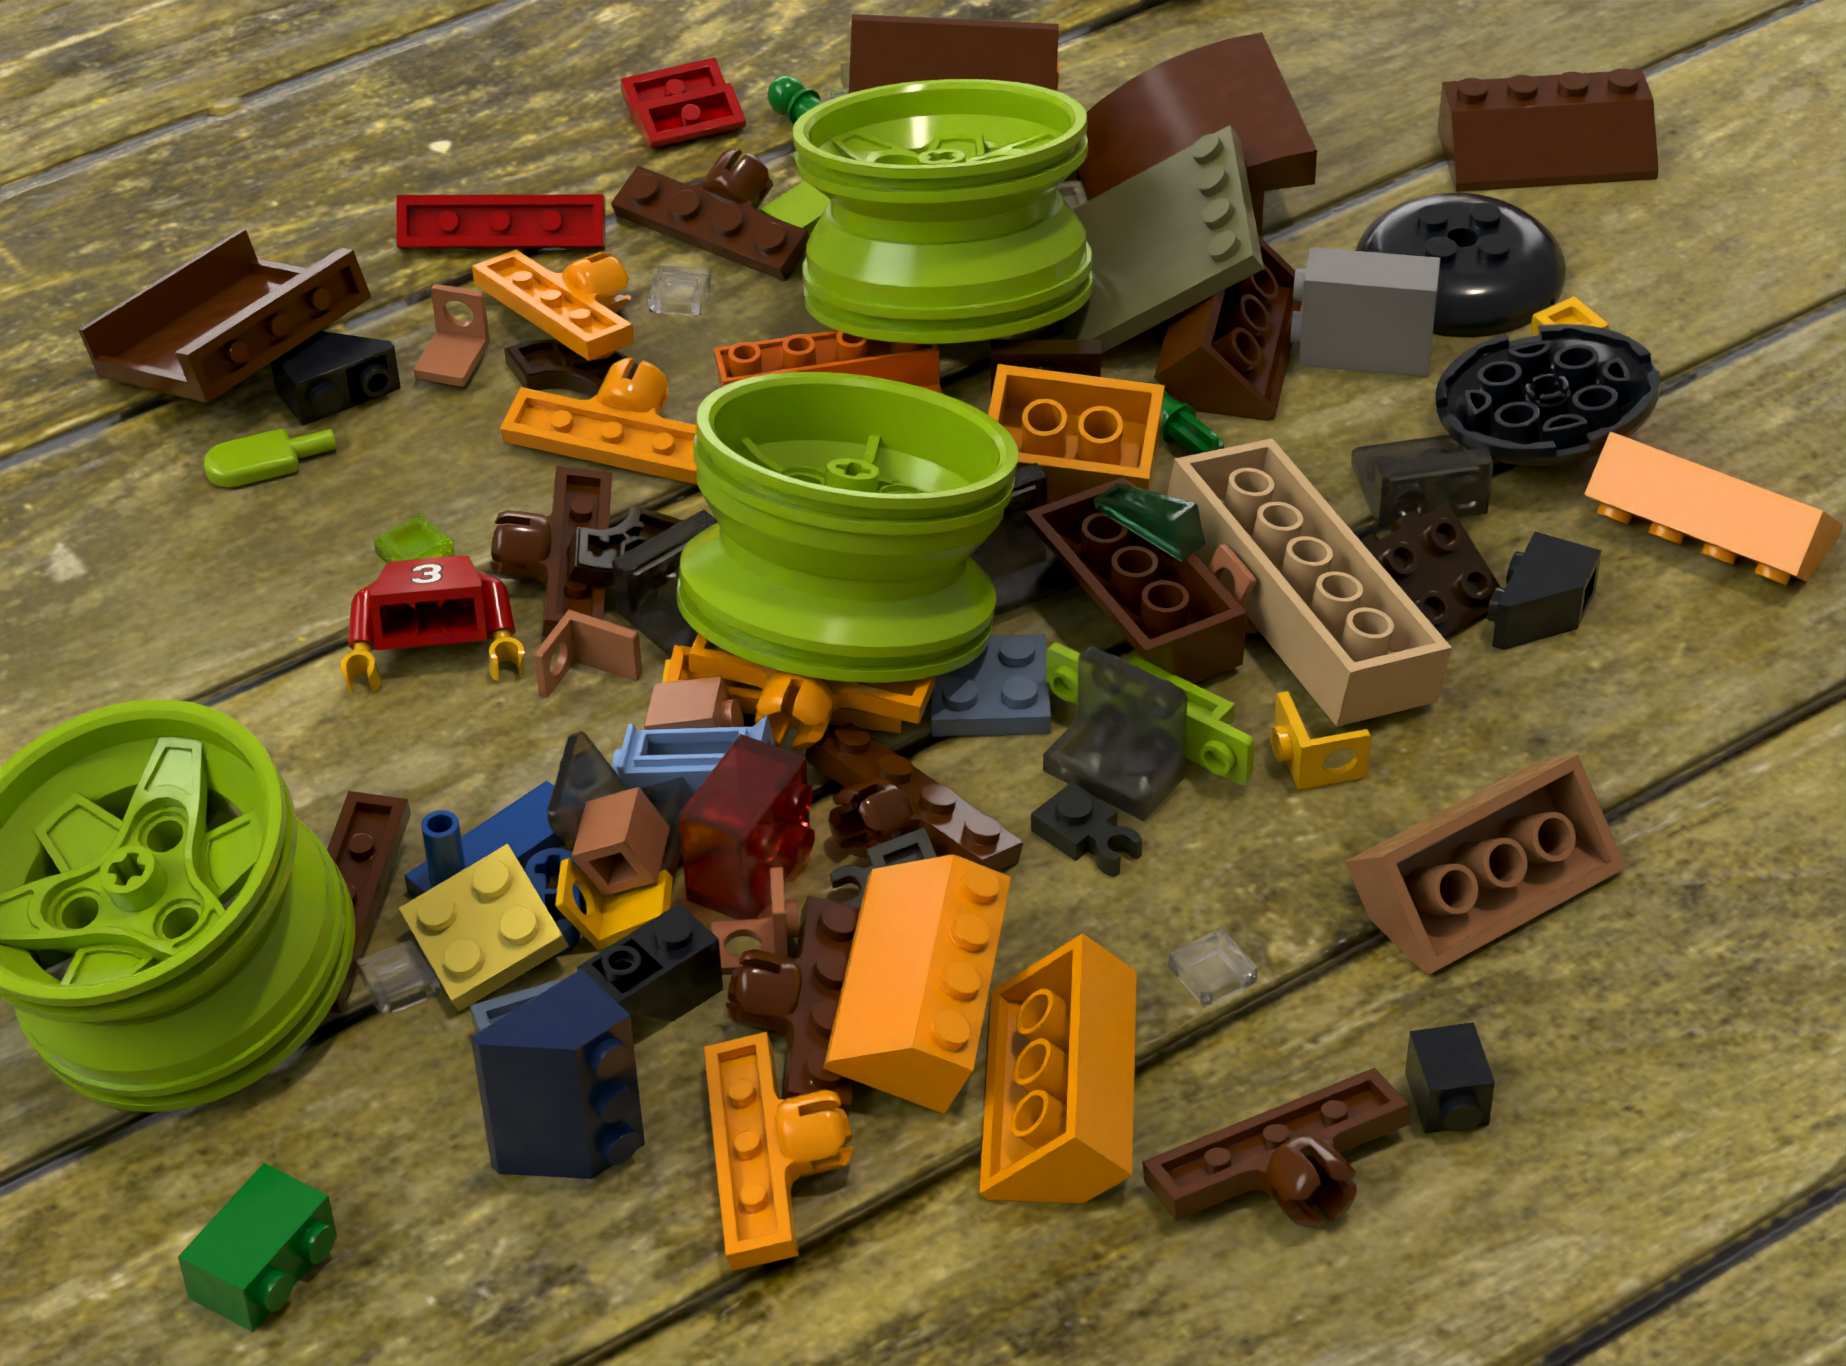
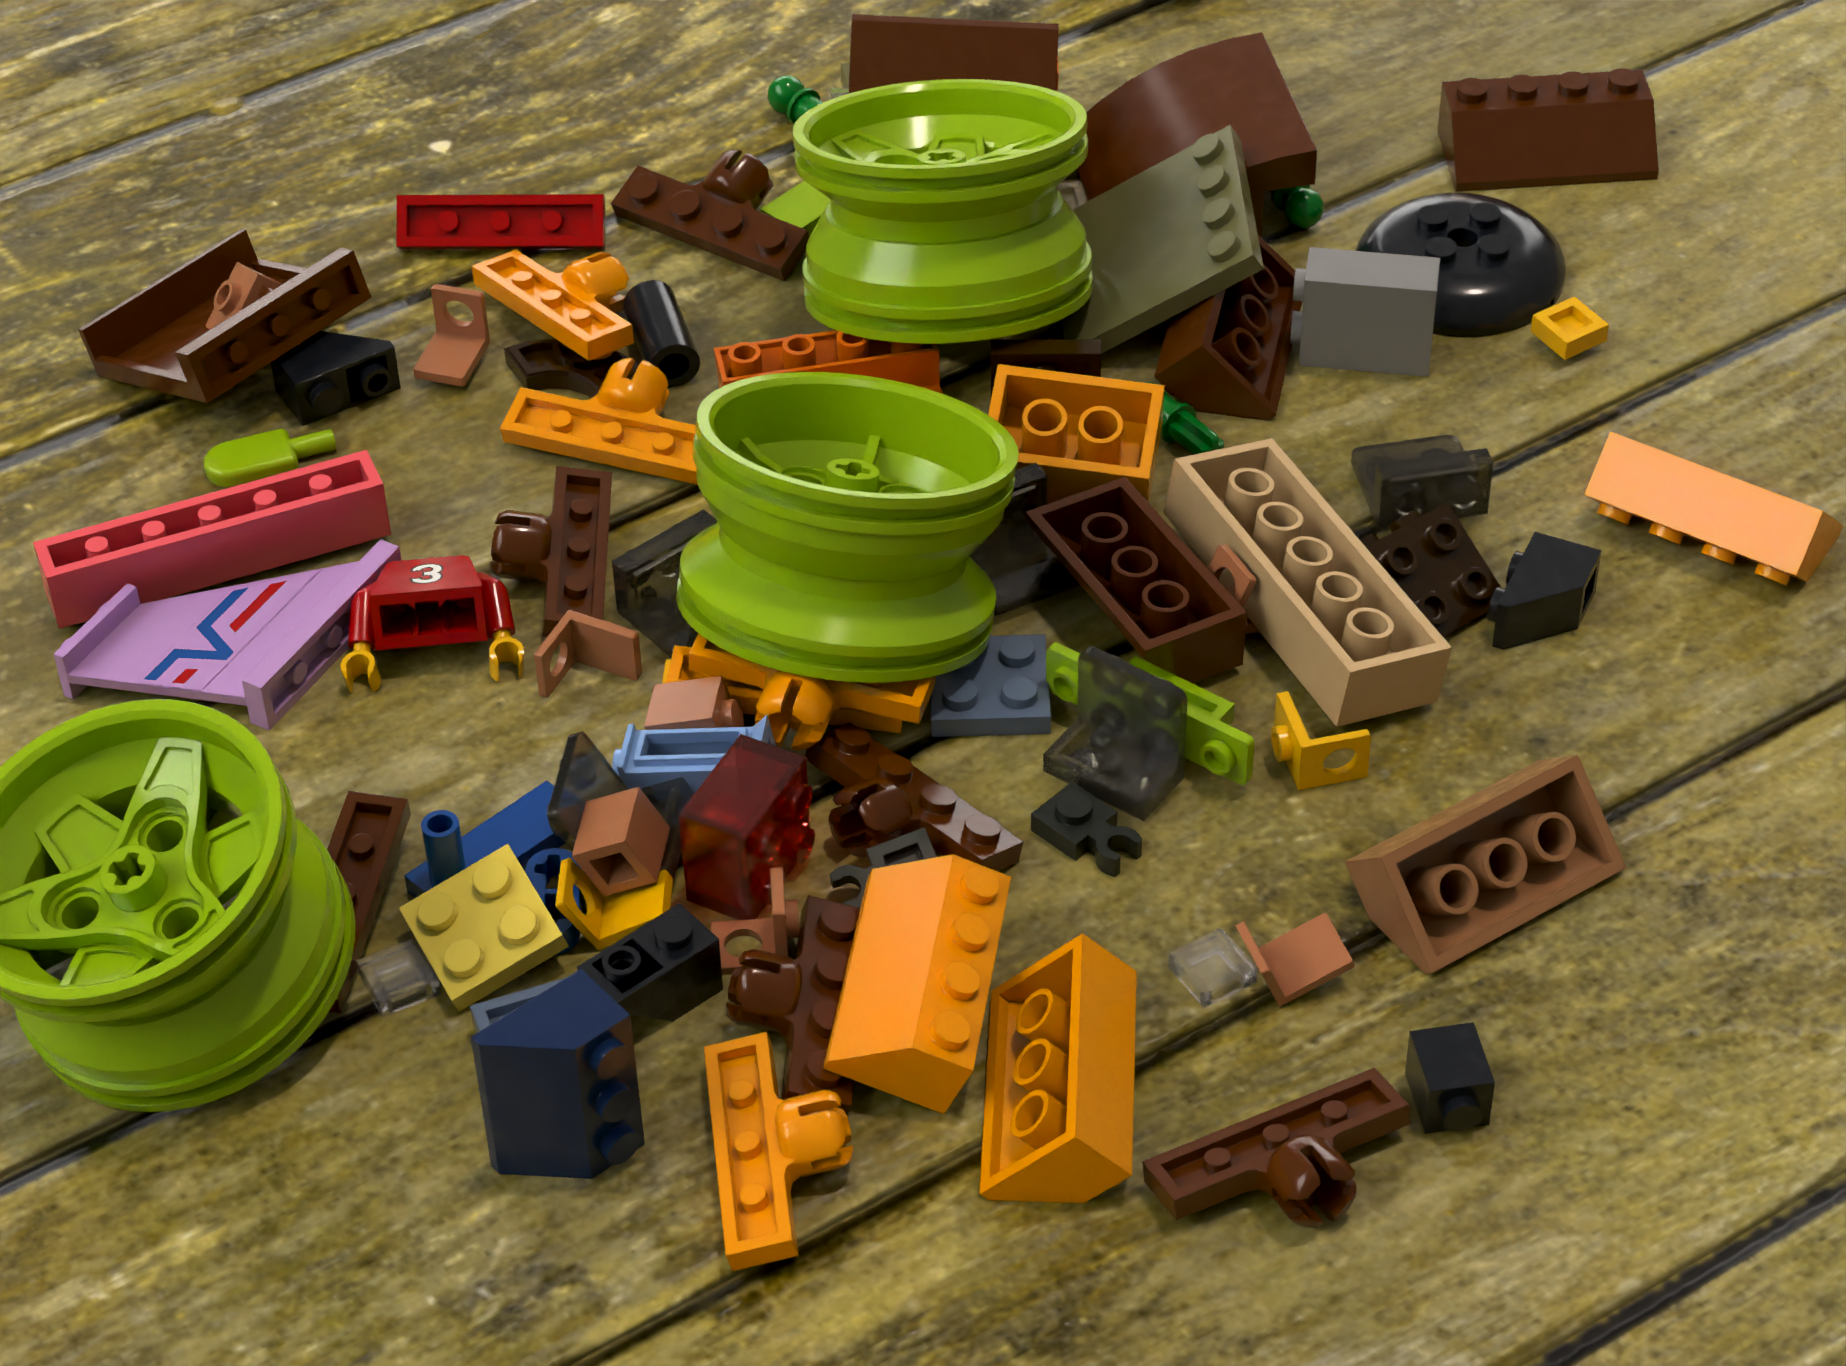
green brick [178,1163,337,1332] -> none
clear neon green tile [373,514,455,563] -> none
dark brown tile [568,505,685,586] -> none
red slope [621,57,746,149] -> none
clear tile [648,265,711,317] -> none
clear green piece [1094,482,1206,562] -> none
black brick [1435,324,1661,466] -> none
none -> coral brick [33,450,391,629]
none -> lavender piece [54,539,402,730]
none -> nougat bracket [206,262,282,330]
none -> black brick [623,280,700,388]
none -> nougat bracket [1235,913,1355,1007]
none -> green pin [1270,185,1324,228]

